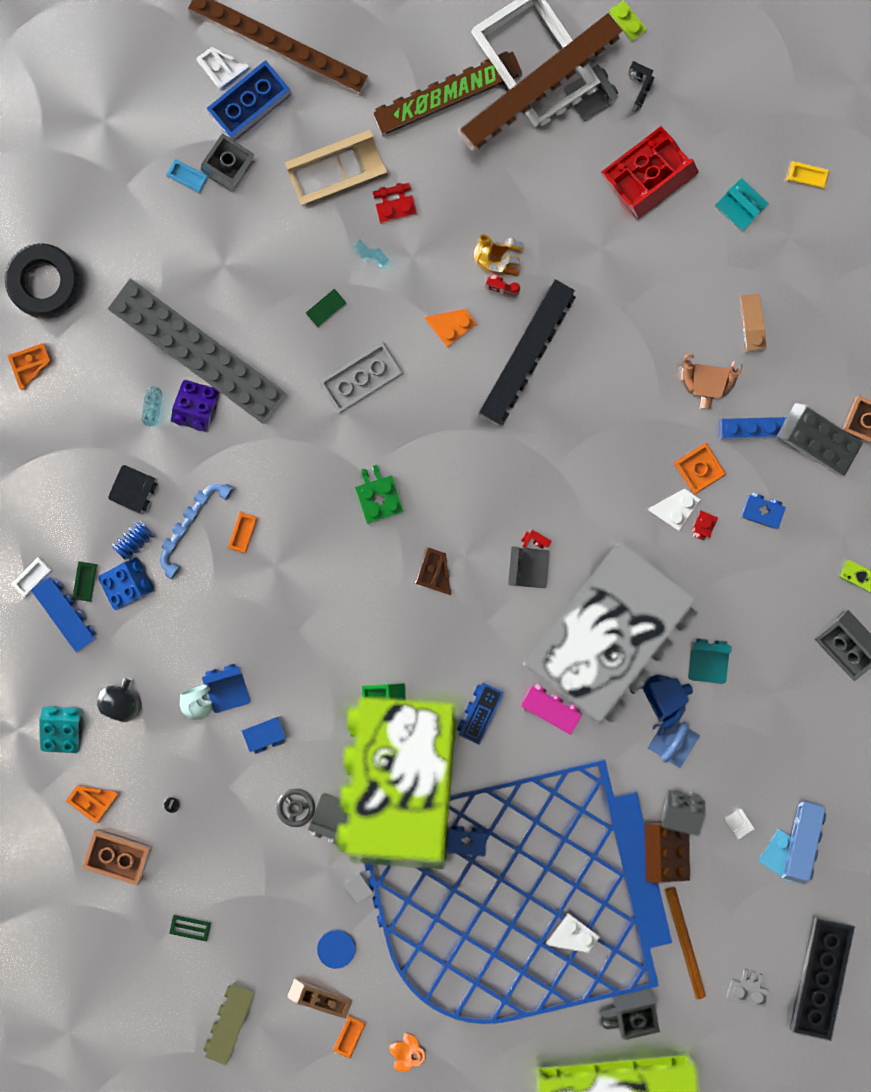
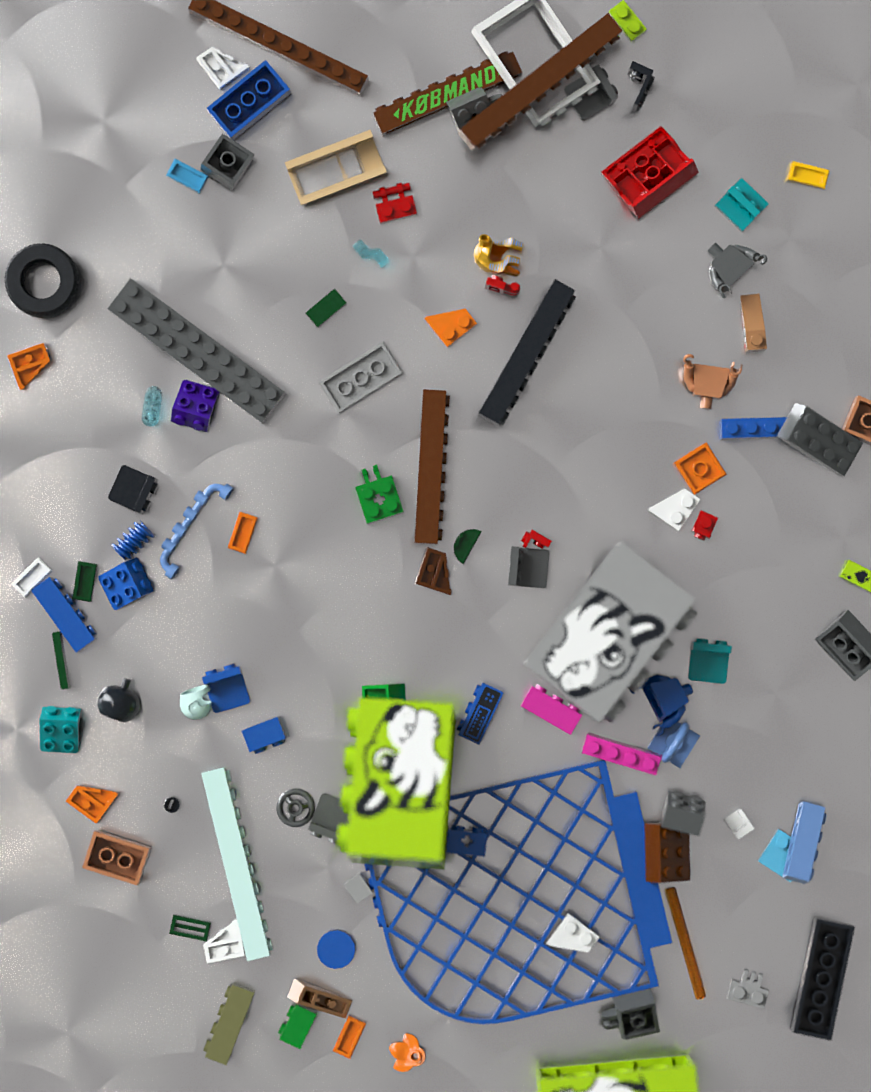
blue brick [741,493,786,530] -> none
none -> dark green tile [52,631,71,690]
none -> light aqua brick [201,767,273,961]
none -> white wing [203,919,245,964]
none -> green brick [278,1003,317,1049]
none -> reddish brown brick [415,389,450,545]
none -> dark grey hinge [446,88,502,143]
none -> dark green tile [454,529,482,565]
none -> dark pink brick [582,733,662,776]
none -> dark grey torso [708,242,768,299]

